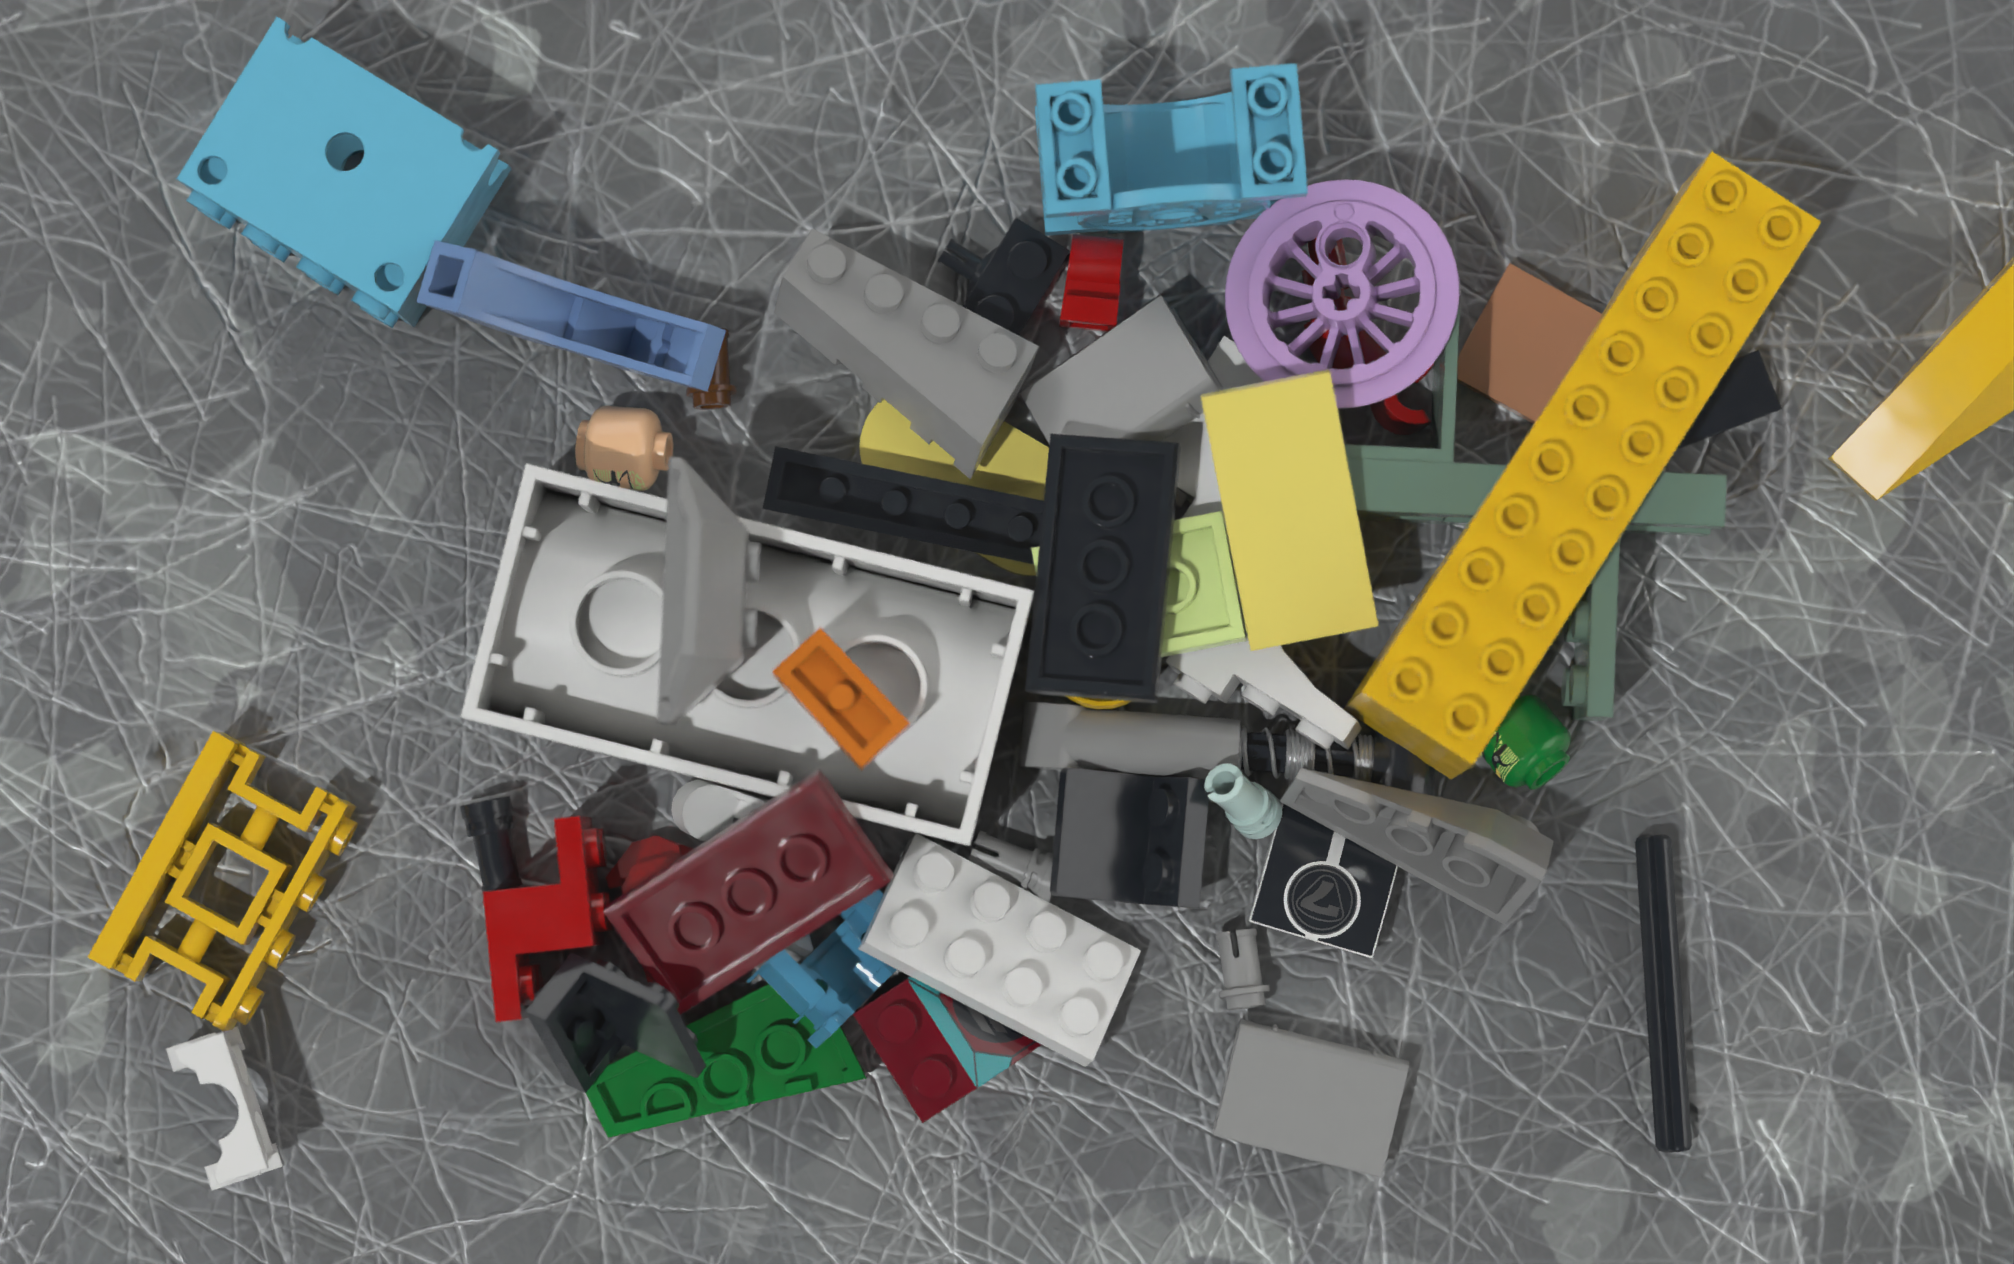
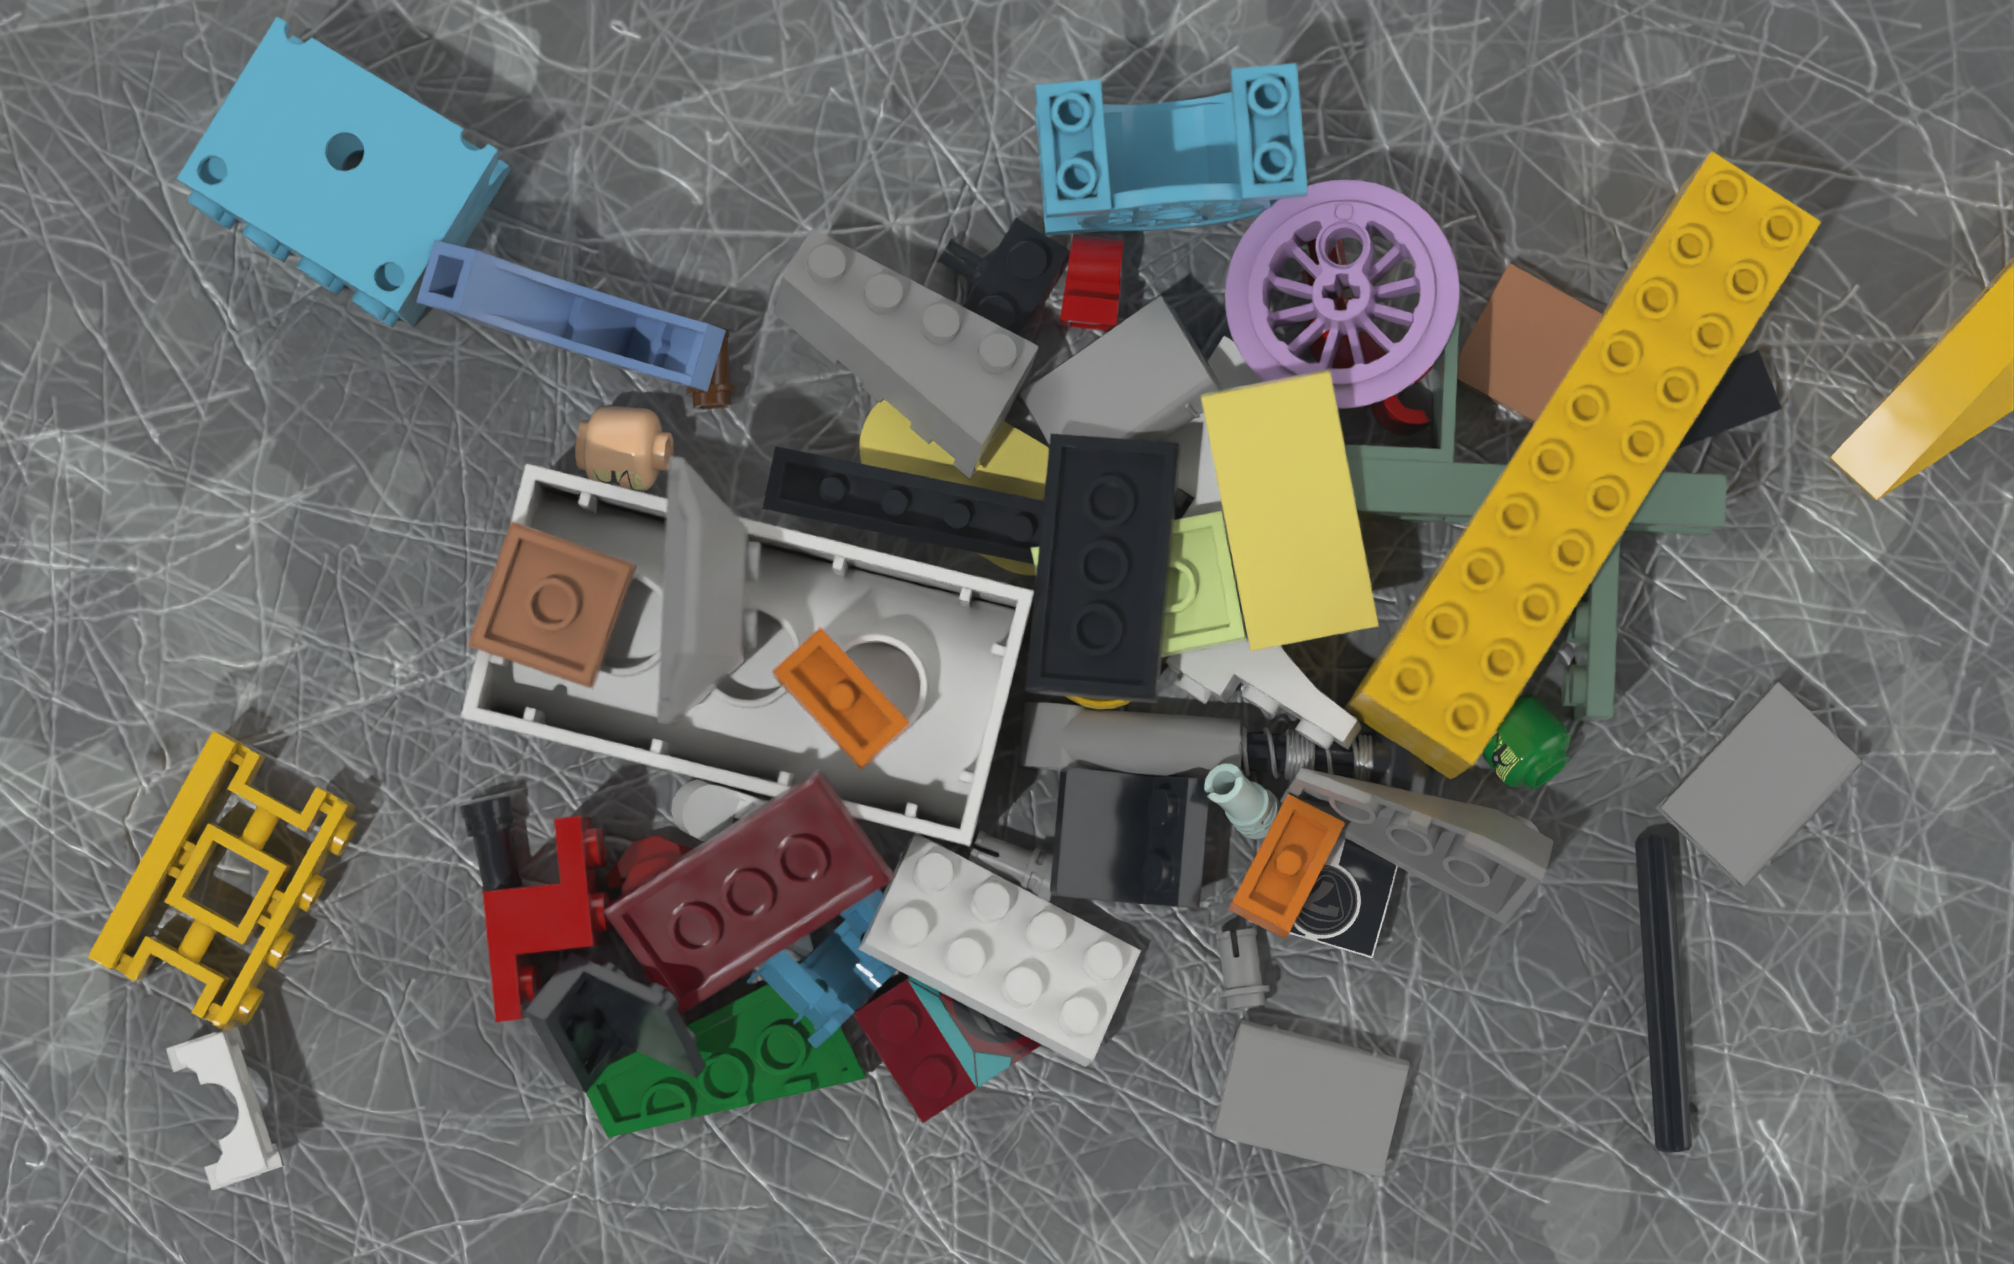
none -> nougat tile [467,521,637,690]
none -> orange plate [1228,794,1345,939]
none -> light grey piece [1655,682,1862,889]

